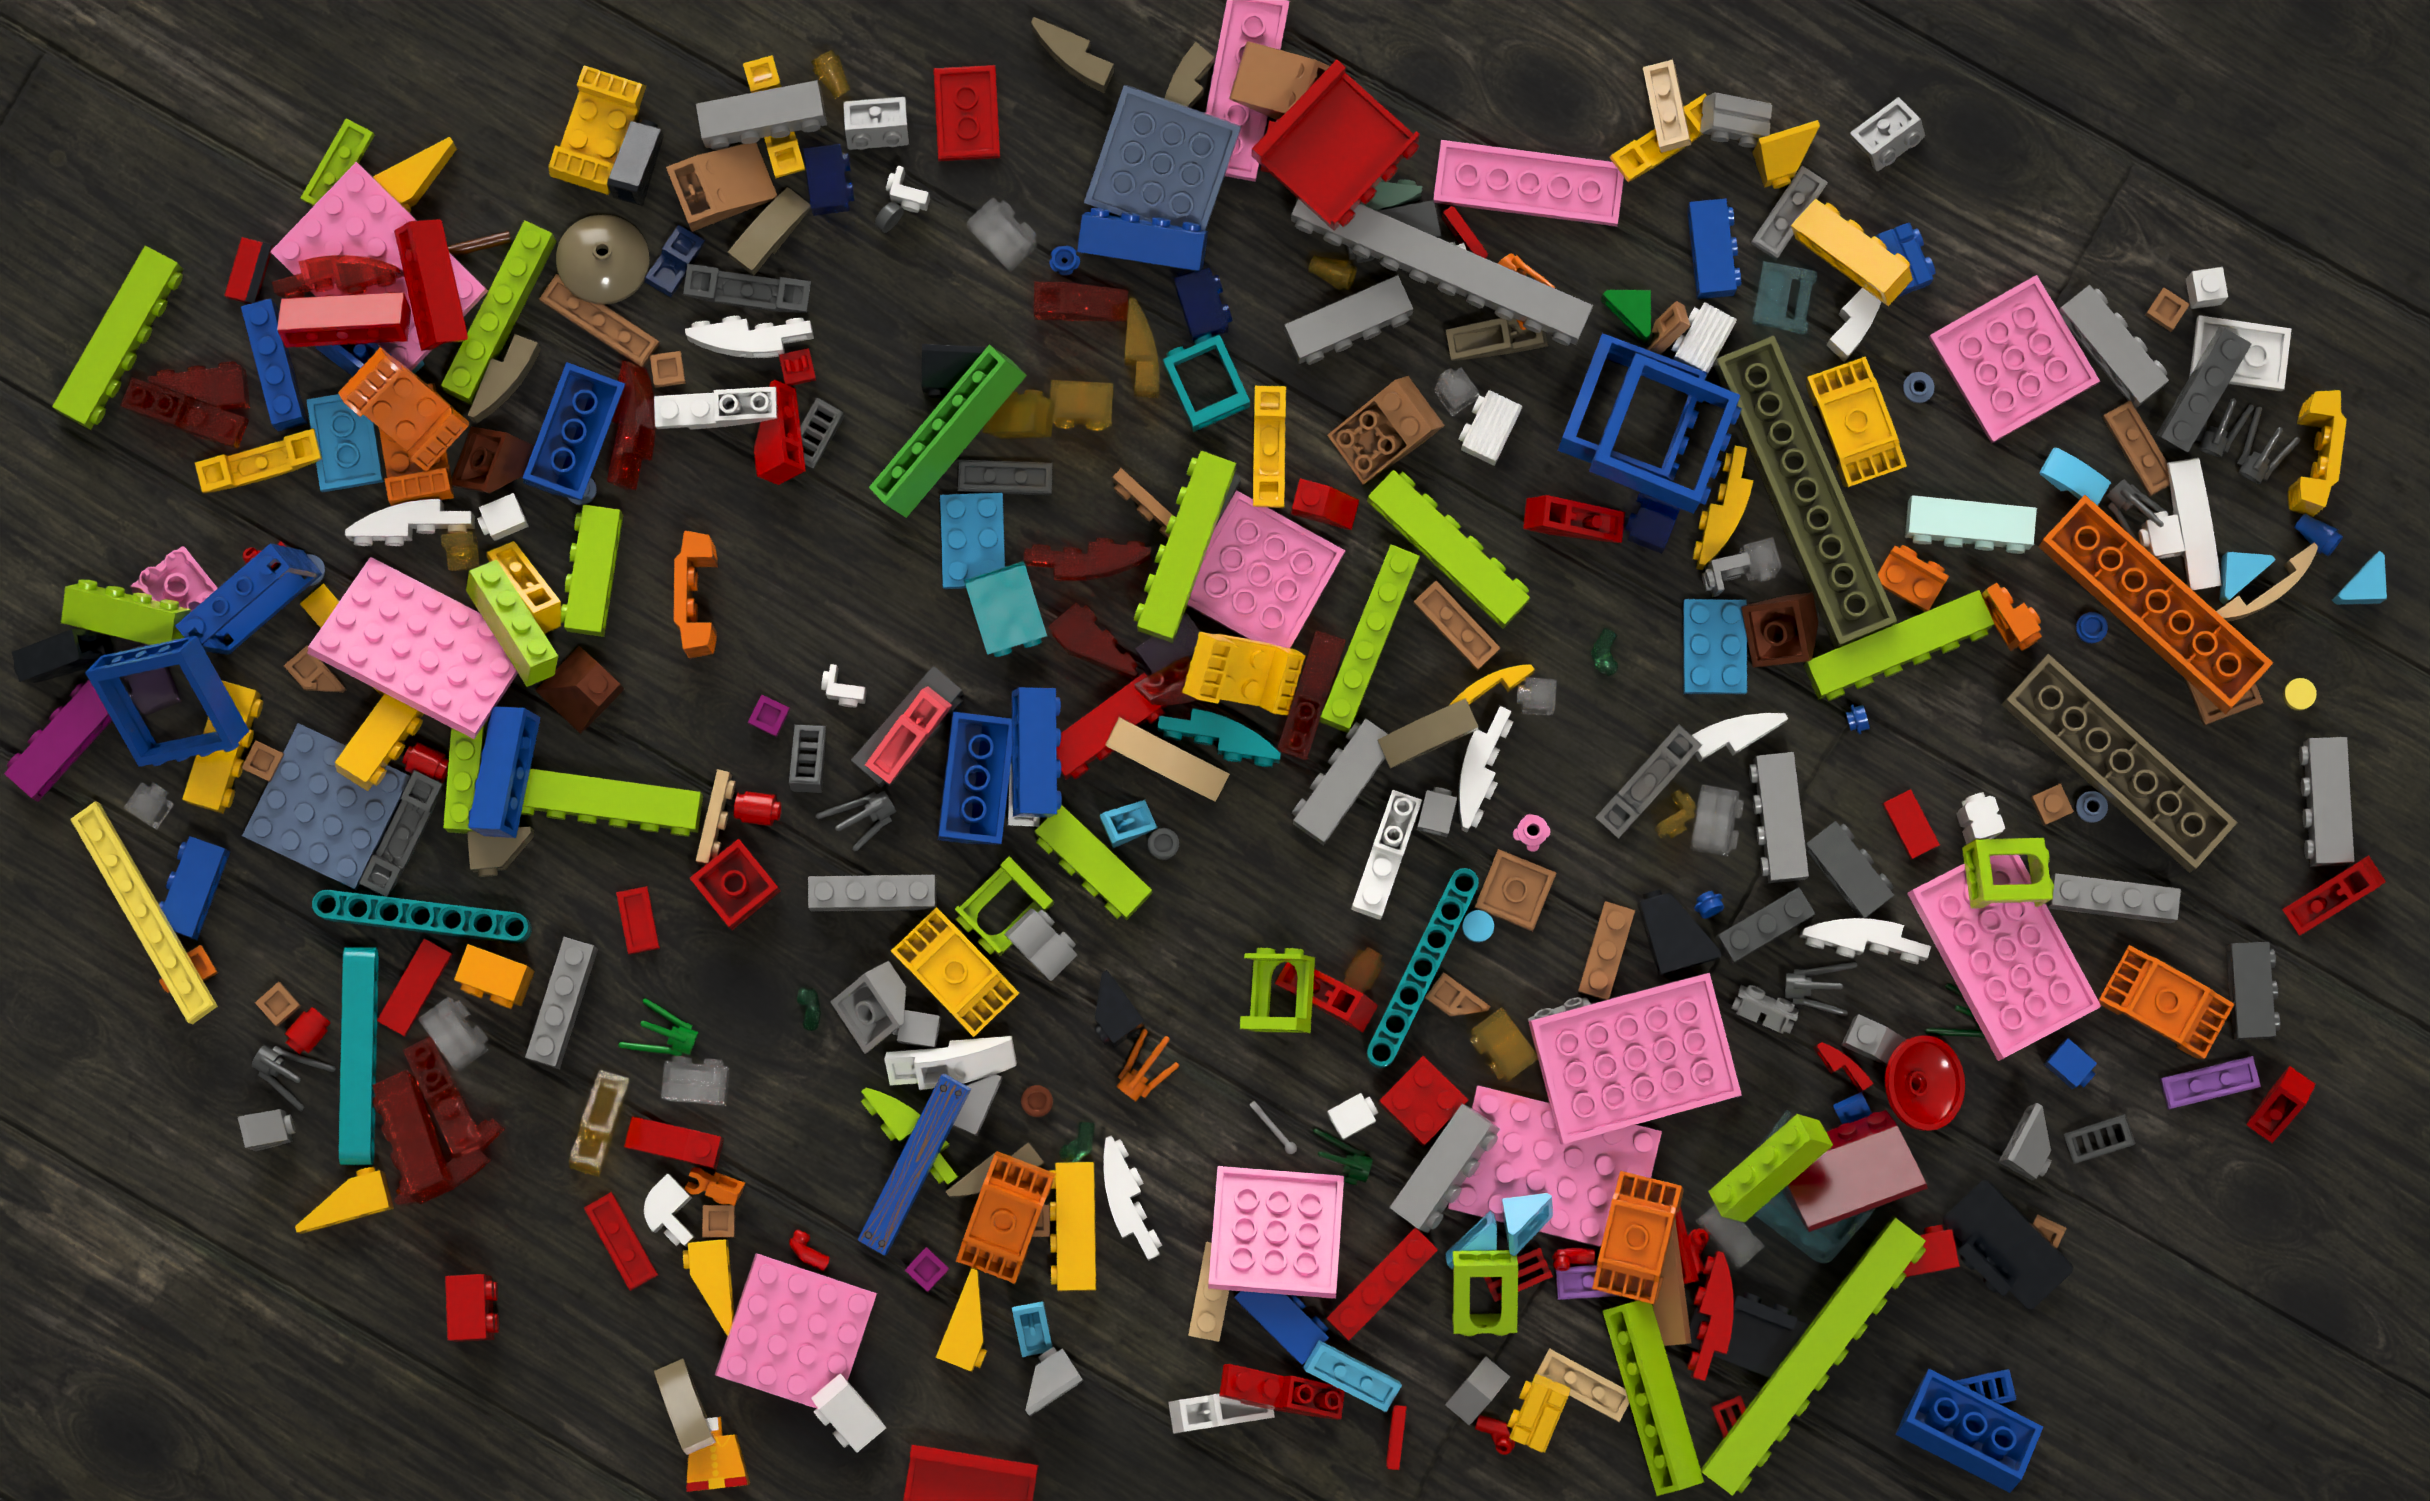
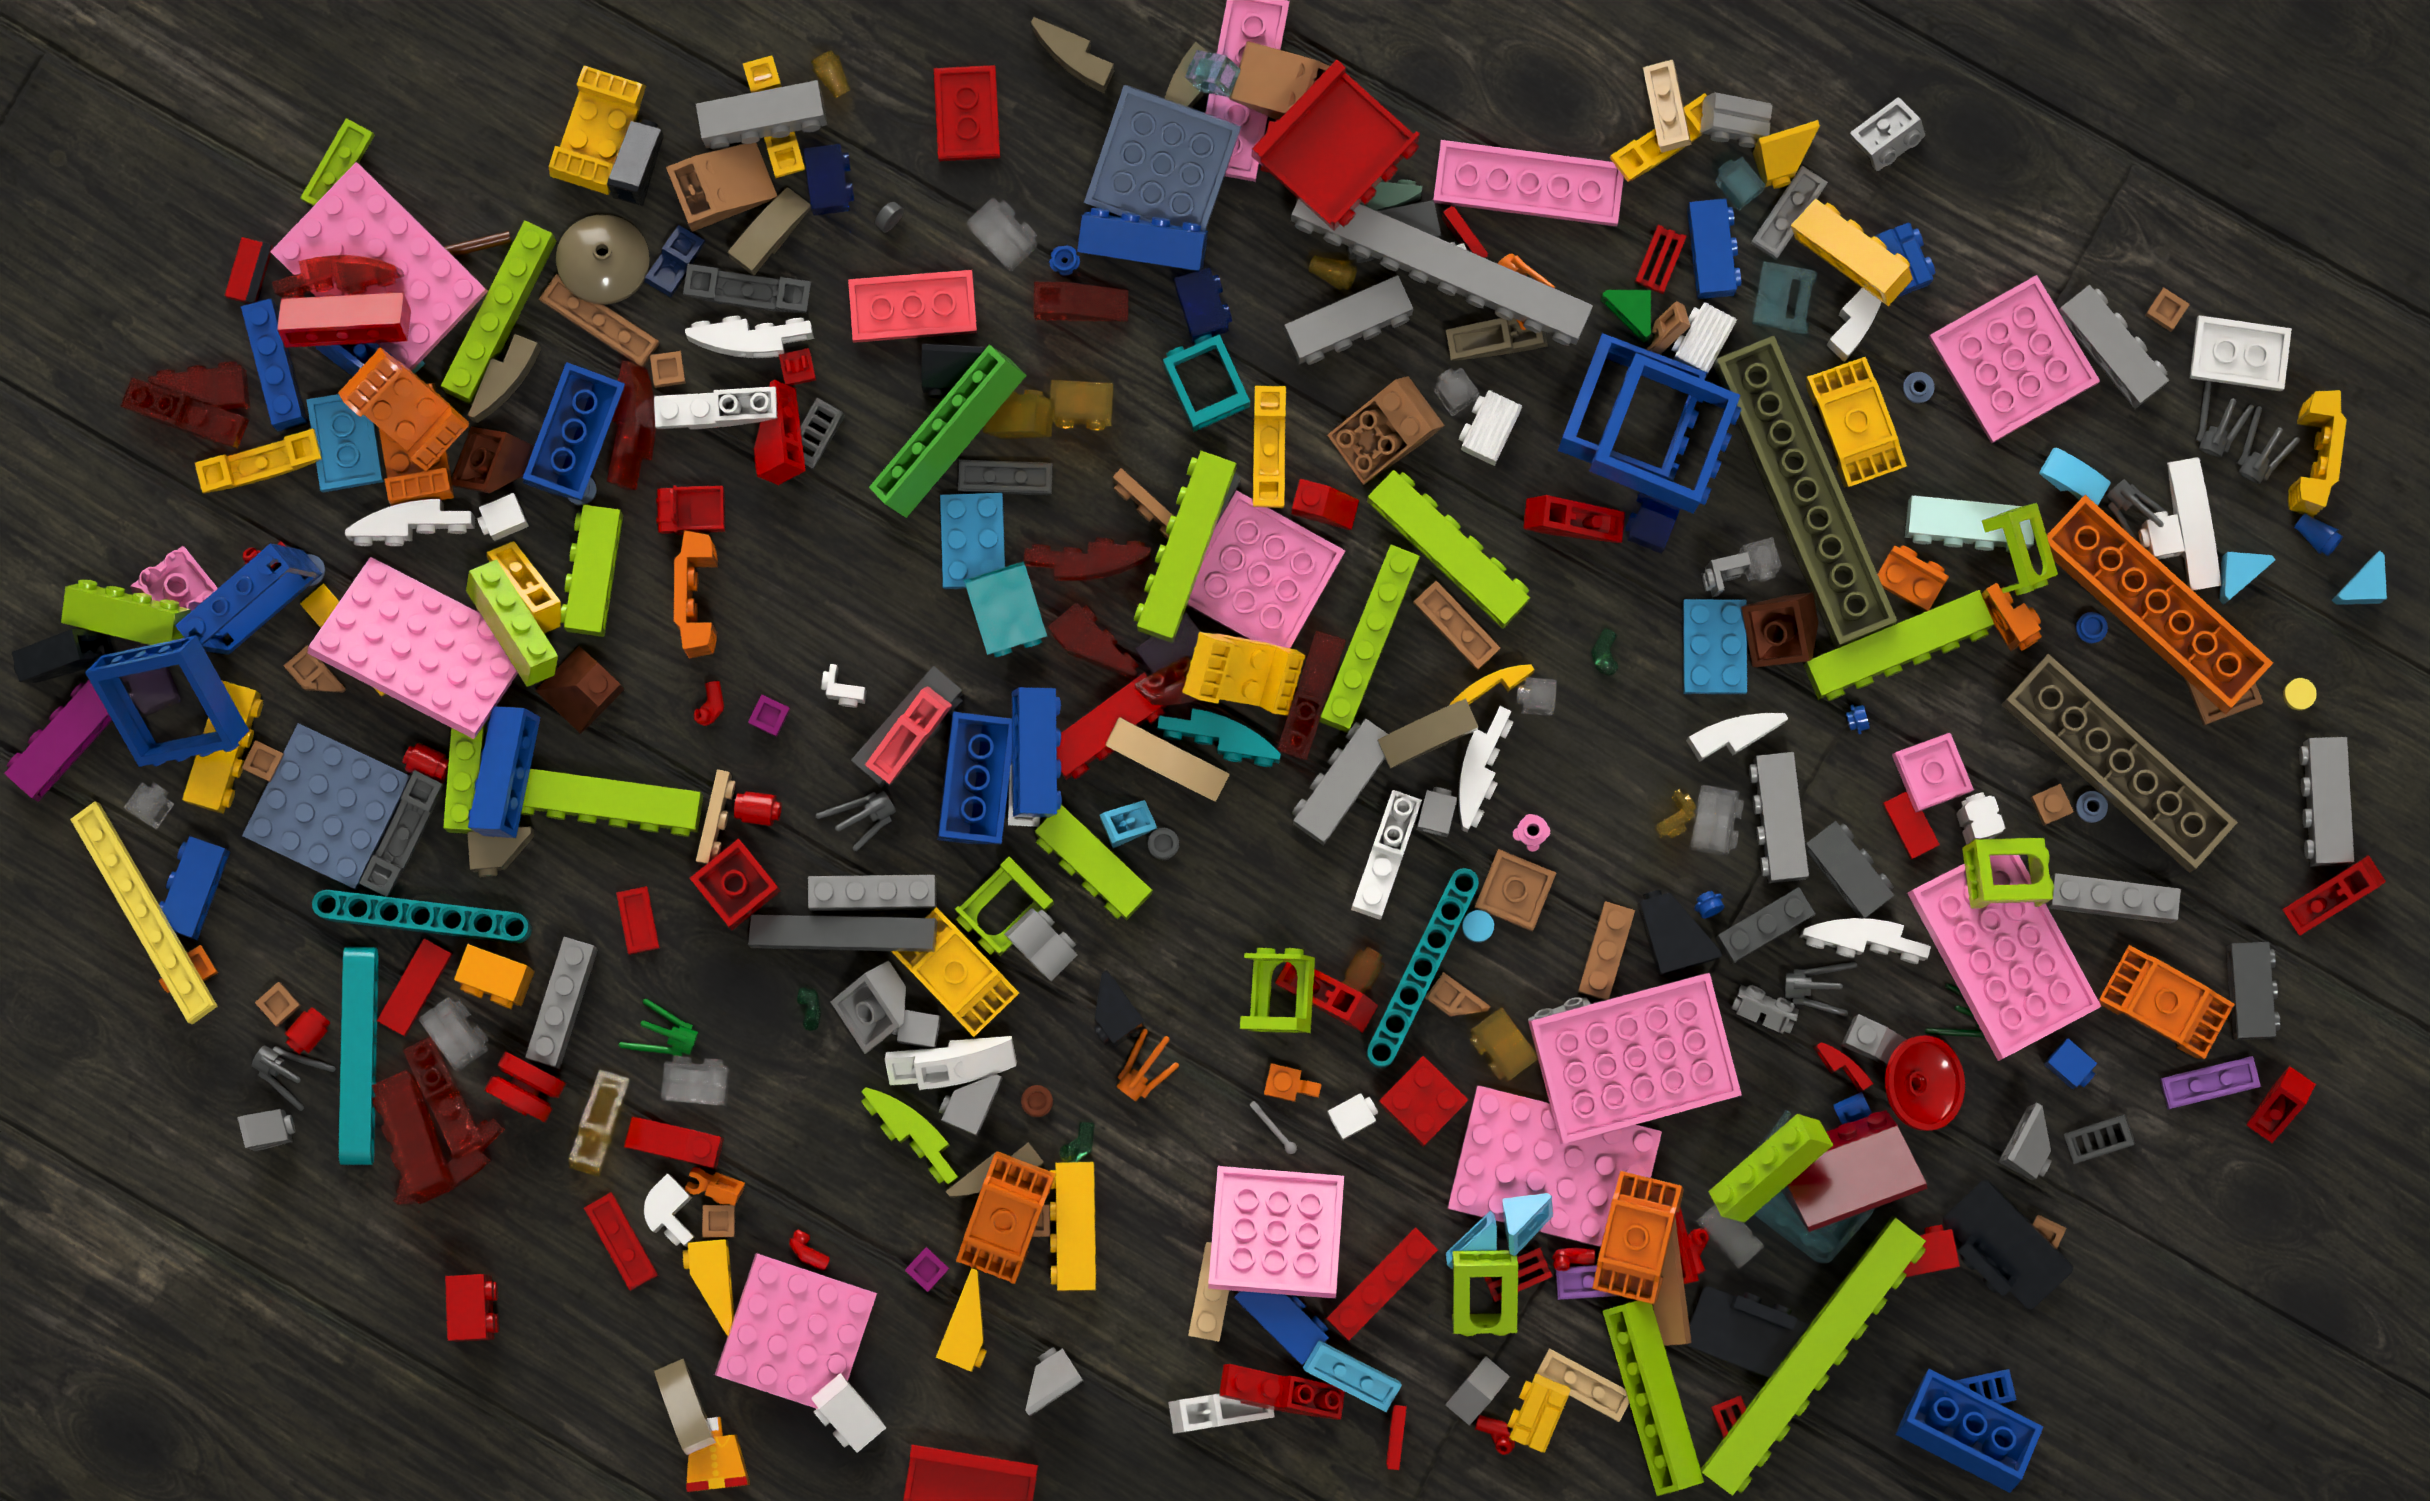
lime brick [52,245,183,430] -> none
yellow slope [295,1167,394,1234] -> none
yellow brick [335,694,424,791] -> none
yellow slope [373,137,457,212] -> none
red panel [394,219,468,351] -> none
clear yellow bracket [441,531,480,571] -> none
dark grey slope [789,725,826,793] -> none
light grey bracket [844,97,909,150] -> none
blue tile [858,1073,971,1255] -> none
white bracket [886,166,930,213] -> none
medium azure slope [1012,1301,1053,1357] -> none
white slope [1104,1135,1162,1261] -> none
clear yellow slope [1124,298,1160,398] -> none
dark green plant [1313,1128,1373,1185] -> none
light grey brick [1390,1104,1500,1233] -> none
dark grey slope [1595,724,1702,839] -> none
red slope [1687,1251,1734,1381] -> none
yellow slope [1692,445,1754,570] -> none
medium nougat tile [2102,400,2170,497] -> none
dark grey brick [2156,326,2252,452] -> none
white brick [2186,267,2228,309] -> none
tan slope [2216,542,2318,622] -> none
none -> red wheel [484,1051,567,1123]
none -> red piece [656,485,725,535]
none -> red arm [693,681,724,726]
none -> dark grey tile [748,915,938,952]
none -> coral plate [848,270,977,343]
none -> clear light blue brick [1185,50,1241,97]
none -> orange plate [1264,1064,1322,1102]
none -> red tile [1635,225,1687,294]
none -> clear light blue brick [1715,157,1766,211]
none -> bright pink tile [1892,733,1974,813]
none -> lime panel [1982,503,2058,595]

